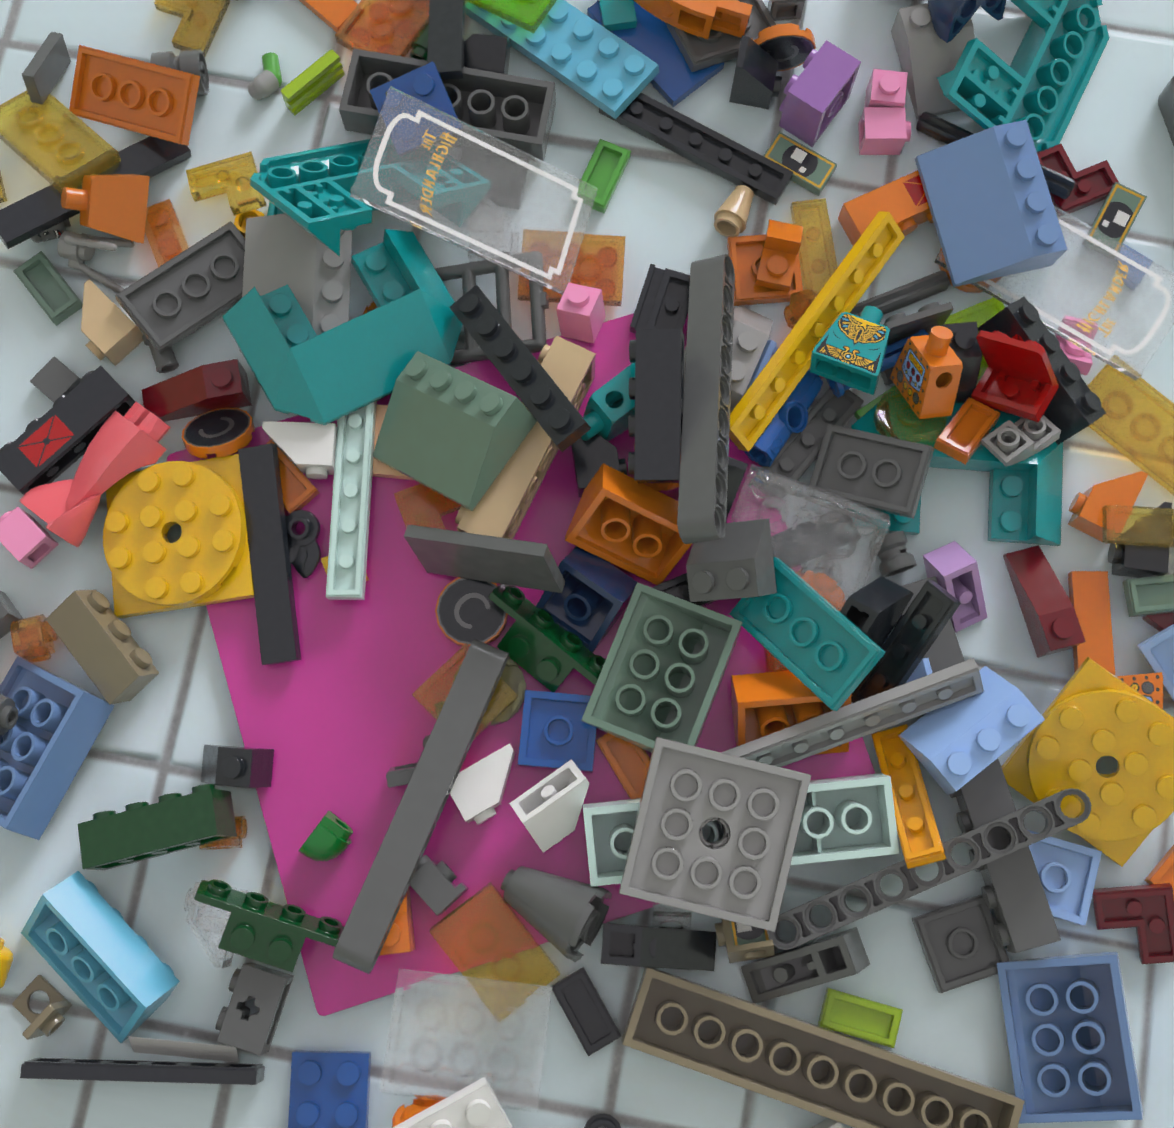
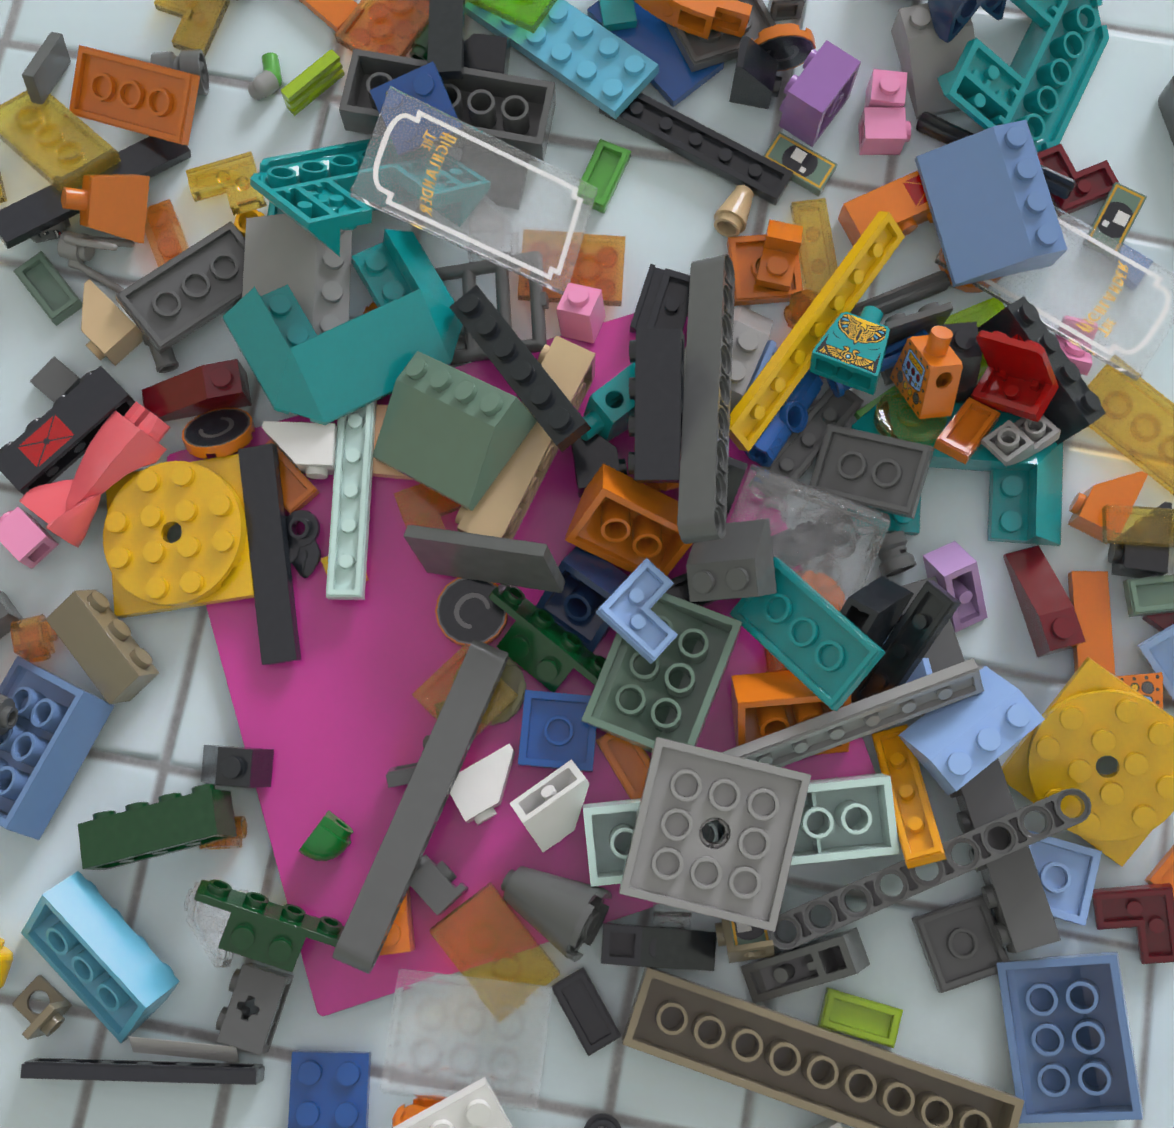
none -> light blue tile [595,558,678,664]

